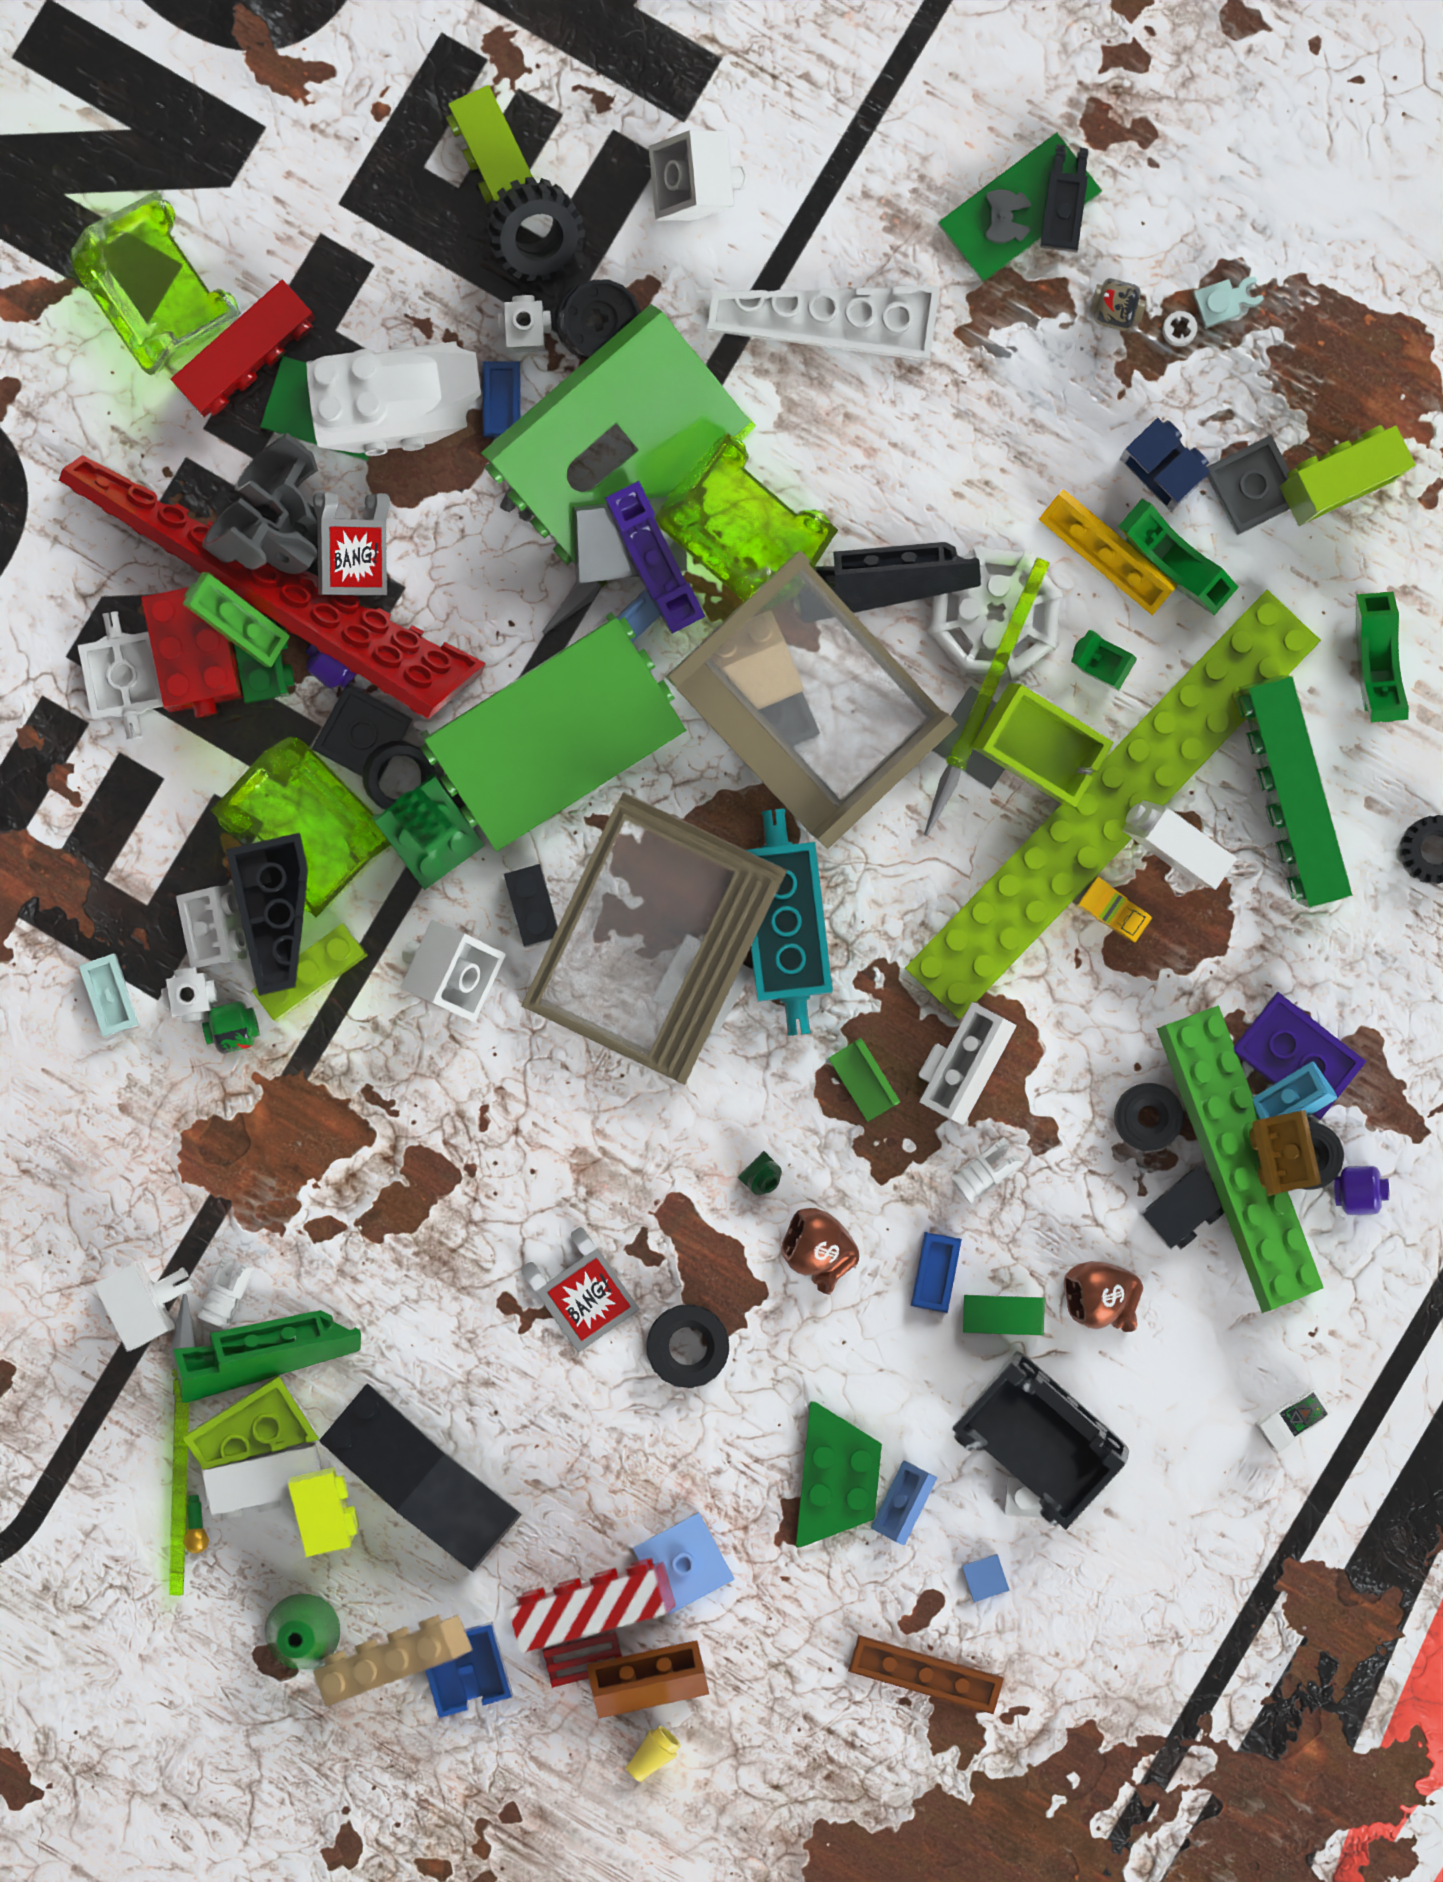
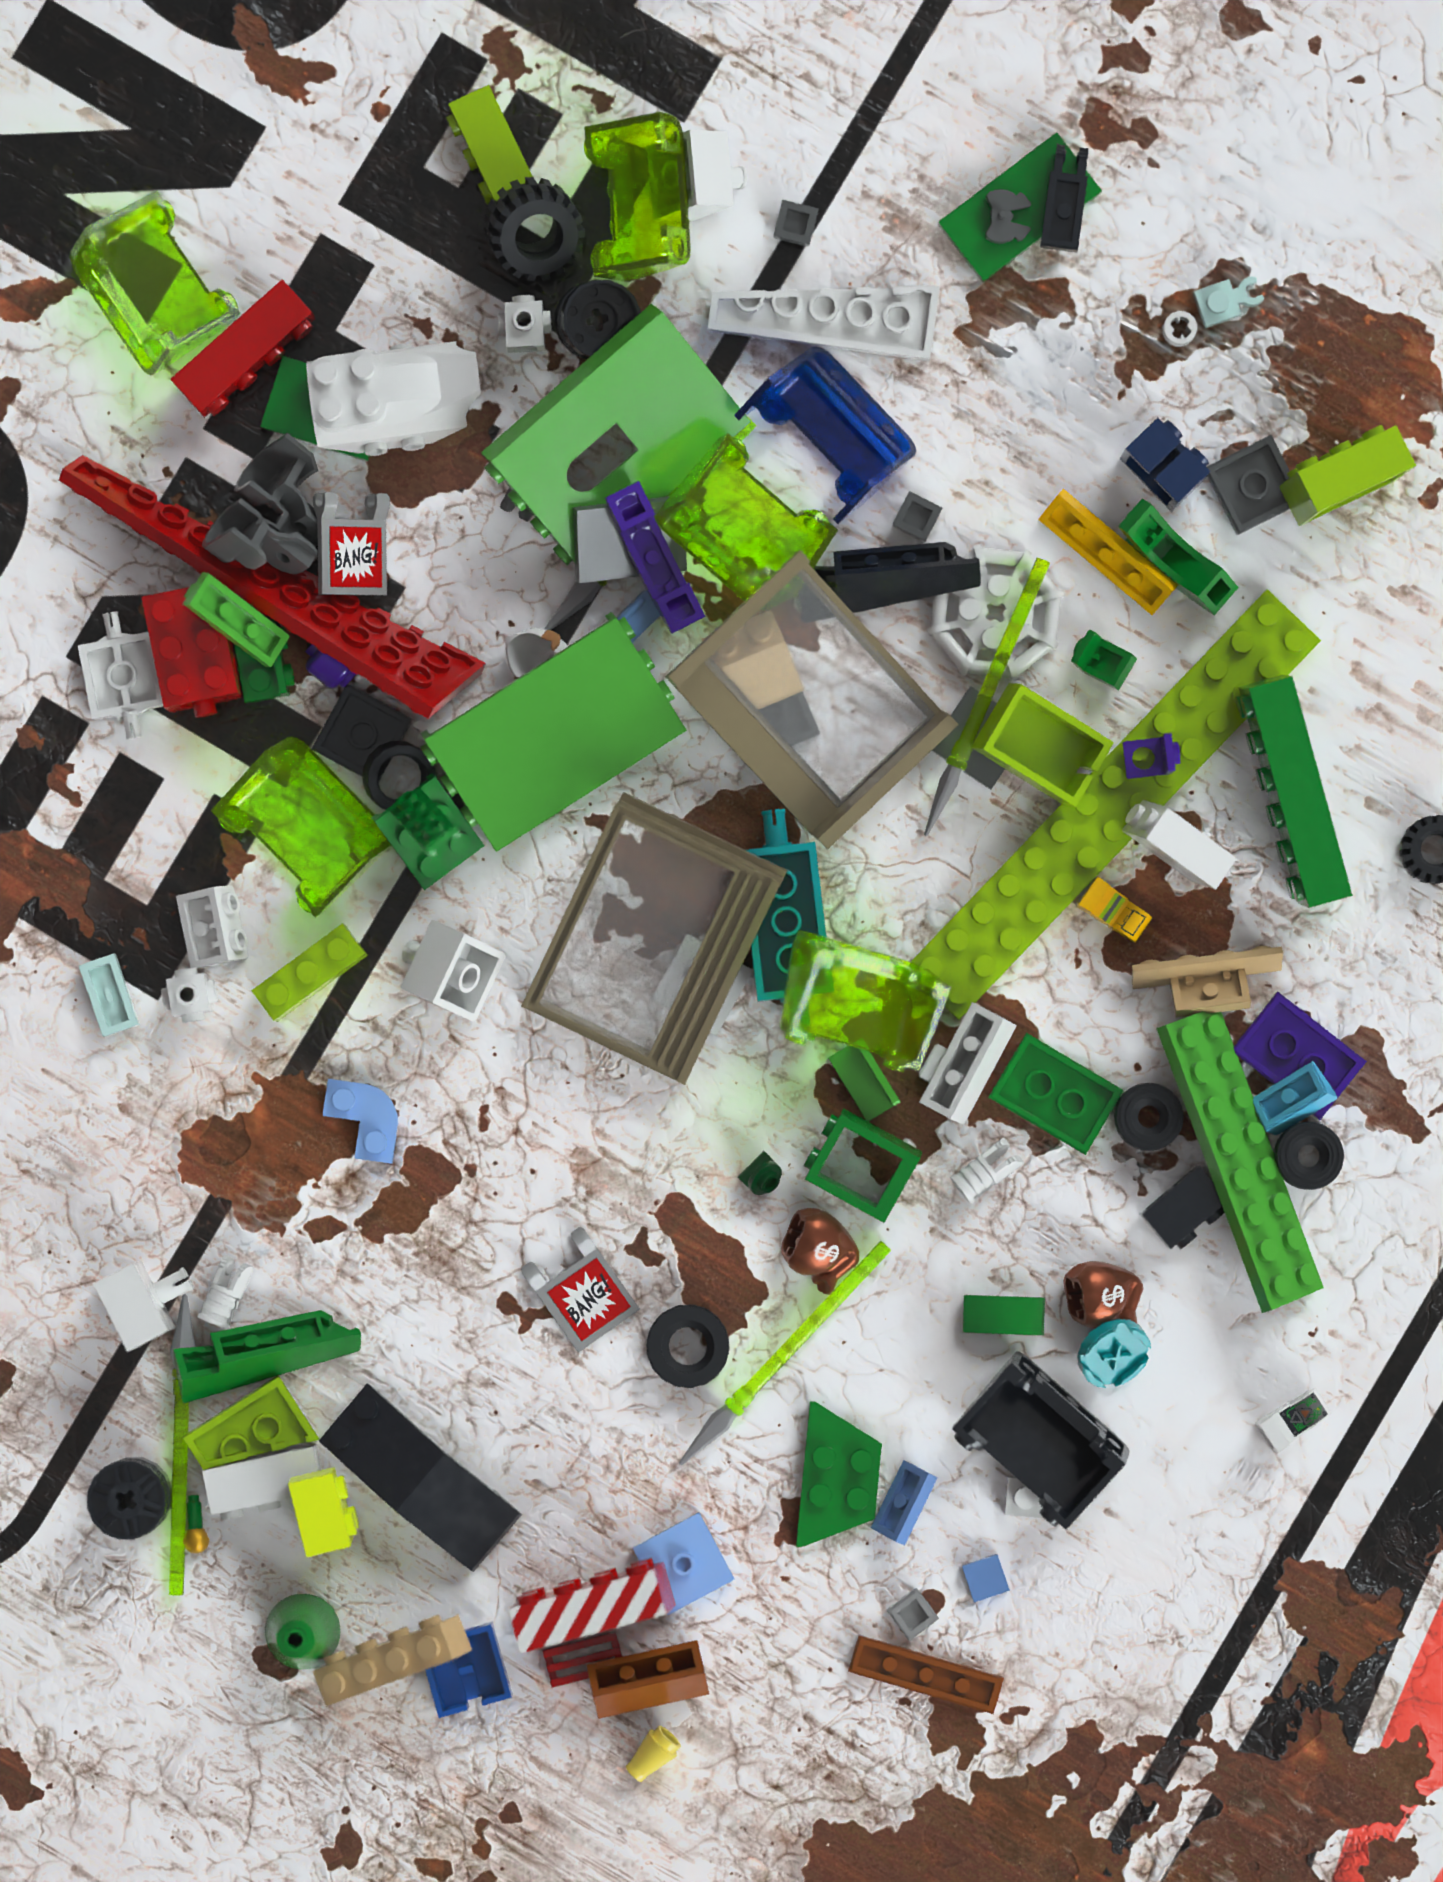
green head [202,1001,260,1054] -> none
black wedge [226,832,308,996] -> none
blue tile [483,361,521,438] -> none
black brick [504,864,558,948] -> none
blue tile [910,1232,962,1313] -> none
head [1089,278,1147,331] -> none
pearl gold bracket [1250,1110,1321,1196] -> none
dark purple head [1334,1165,1390,1215] -> none
green arch [1356,591,1409,723] -> none
none -> black wheel [87,1457,173,1540]
none -> light blue plate [323,1079,398,1164]
none -> white hair [505,627,568,679]
none -> clear neon green windscreen [584,112,691,282]
none -> clear neon green piece [679,1241,891,1465]
none -> clear blue windscreen [734,346,916,524]
none -> dark grey plate [773,199,819,247]
none -> clear neon green windscreen [780,930,951,1072]
none -> green window [803,1108,922,1223]
none -> light grey tile [886,1587,939,1641]
none -> dark grey plate [892,491,943,542]
none -> green tile [988,1033,1124,1155]
none -> teal tile [1077,1319,1151,1388]
none -> dark purple bracket [1122,733,1181,779]
none -> tan bracket [1132,946,1283,1018]

